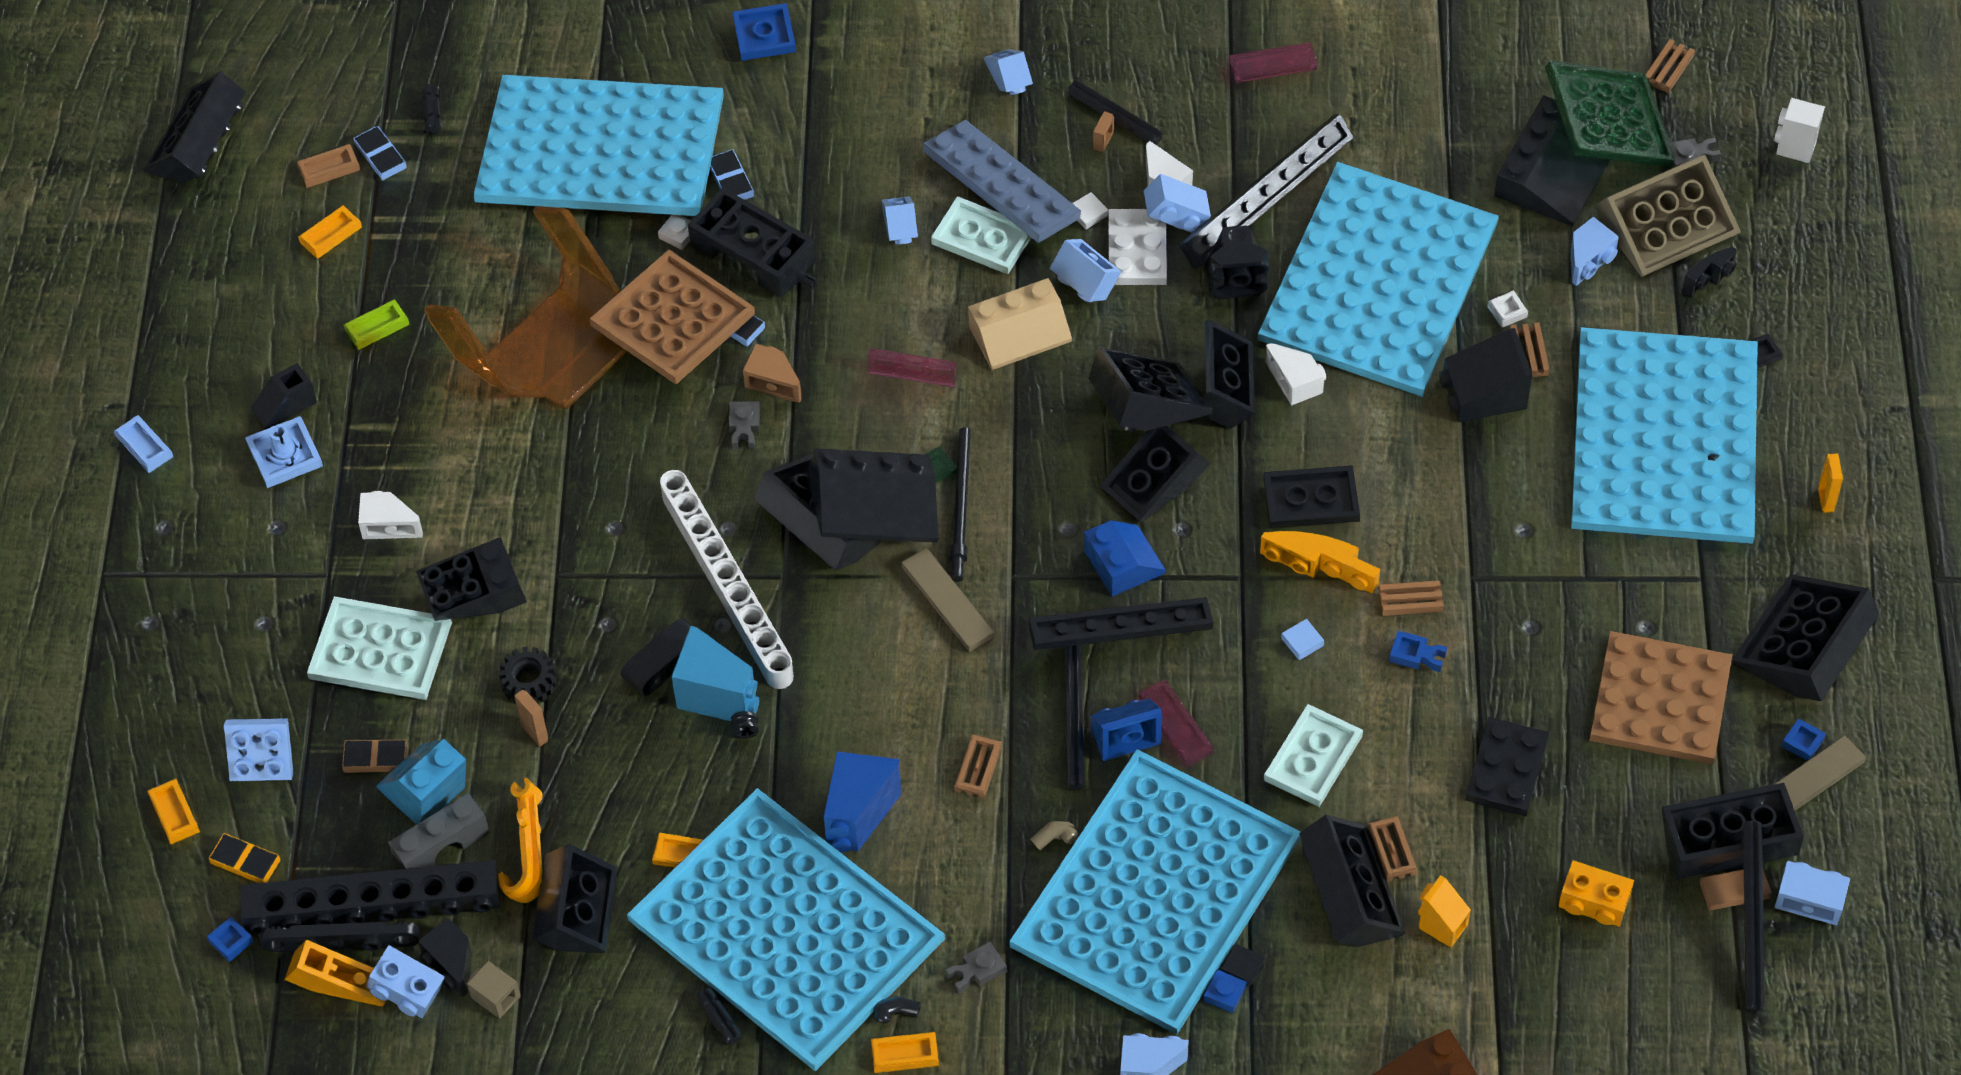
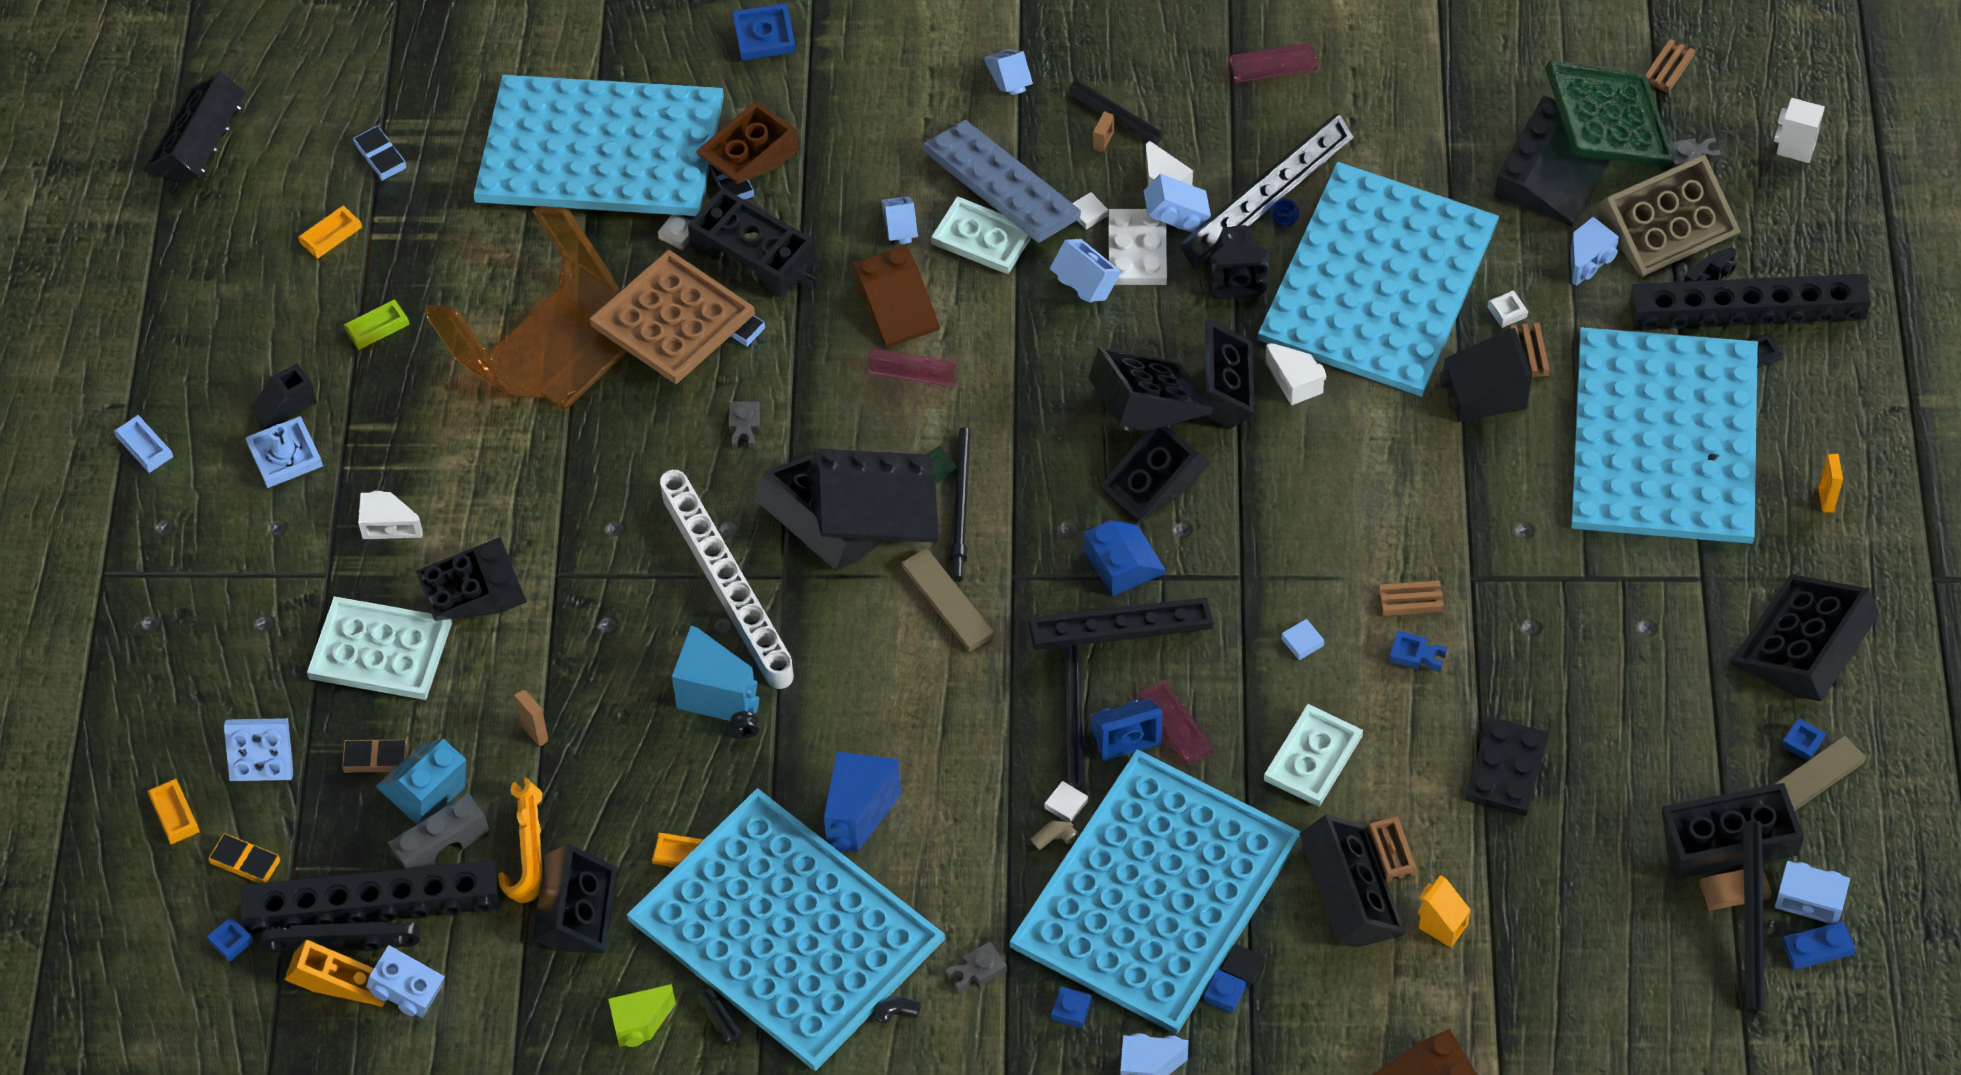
medium nougat tile [297,144,360,188] -> none
black slope [418,917,472,997] -> none
black axle [422,84,442,134] -> none
dark tan brick [467,961,521,1019] -> none
black tyre [499,646,556,704] -> none
black beam [621,618,692,696] -> none
medium nougat slope [743,344,802,403] -> none
light orange tile [871,1032,939,1073] -> none
medium nougat tile [954,735,1002,799] -> none
tan slope [968,278,1072,370] -> none
light orange slope [1260,531,1380,594] -> none
black plate [1263,465,1360,528] -> none
light orange brick [1558,860,1634,927] -> none
medium nougat plate [1589,631,1733,765] -> none
none -> lime slope [608,984,676,1047]
none -> reddish brown slope [696,100,799,184]
none -> reddish brown slope [853,245,940,348]
none -> white tile [1045,781,1088,823]
none -> blue plate [1051,987,1092,1029]
none -> clear blue plate [1271,198,1300,226]
none -> black brick [1629,274,1871,330]
none -> blue plate [1782,922,1856,970]

